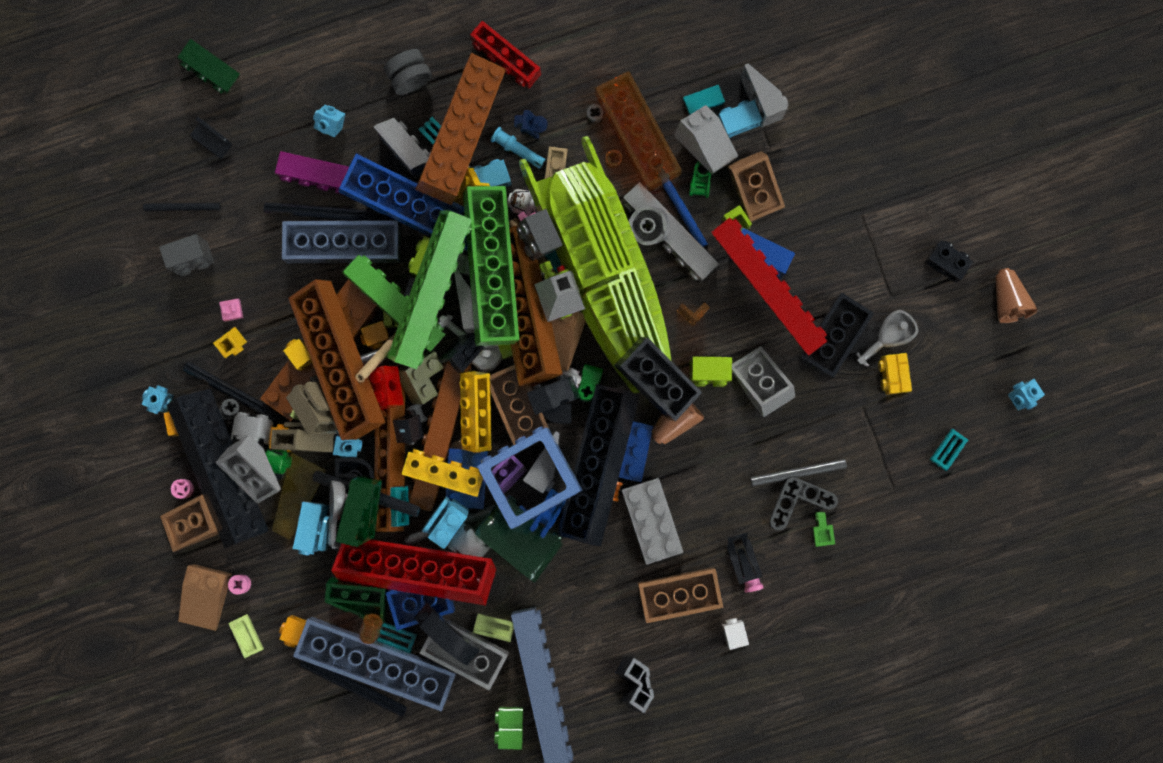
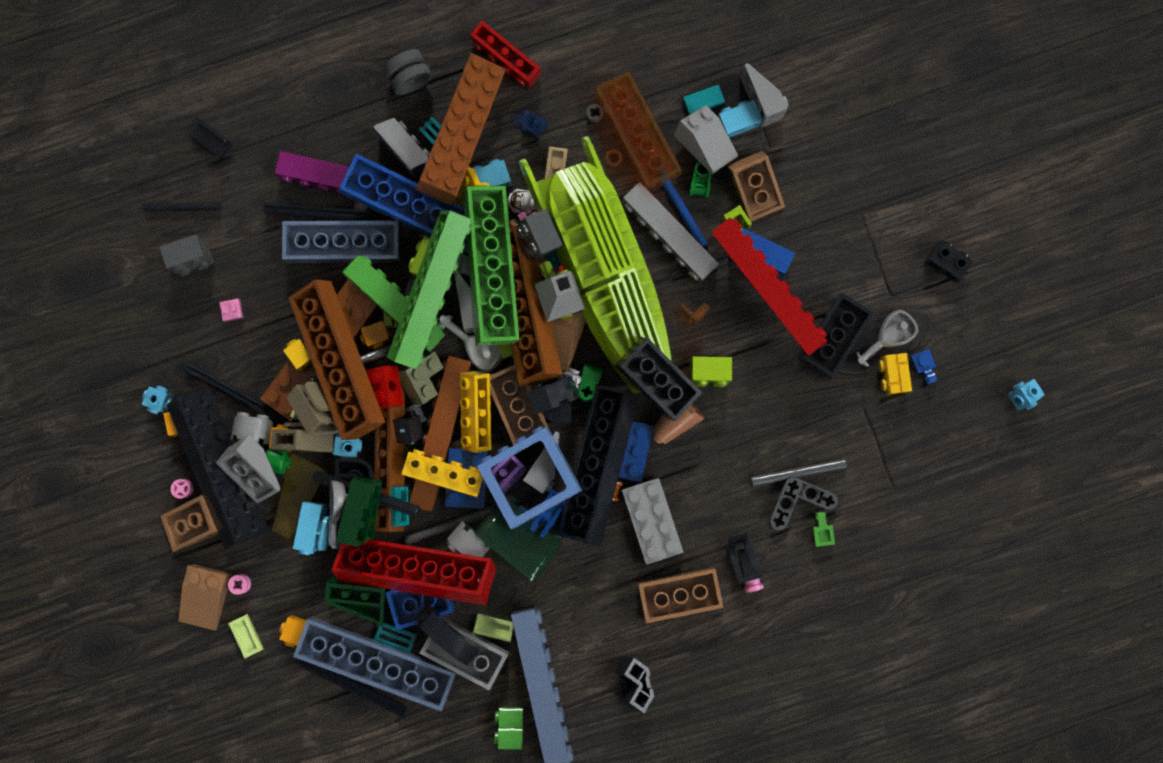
dark green wedge [177,39,240,94] -> none
yellow brick [213,327,247,358] -> none
dark grey bush [219,399,239,421] -> none
medium azure brick [313,105,345,137] -> none
tan piece [355,332,396,382] -> none
clear orange brick [359,614,383,644] -> none
medium azure brick [422,497,469,549] -> none
black panel [438,333,484,373] -> none
medium azure pin [491,127,546,170] -> none
light grey brick [629,206,670,245] -> none
white brick [722,618,749,650] -> none
light grey slope [732,346,795,417] -> none
teal tile [930,429,968,471] -> none
nougat cone [995,268,1037,323] -> none
none -> blue plate [910,349,937,385]

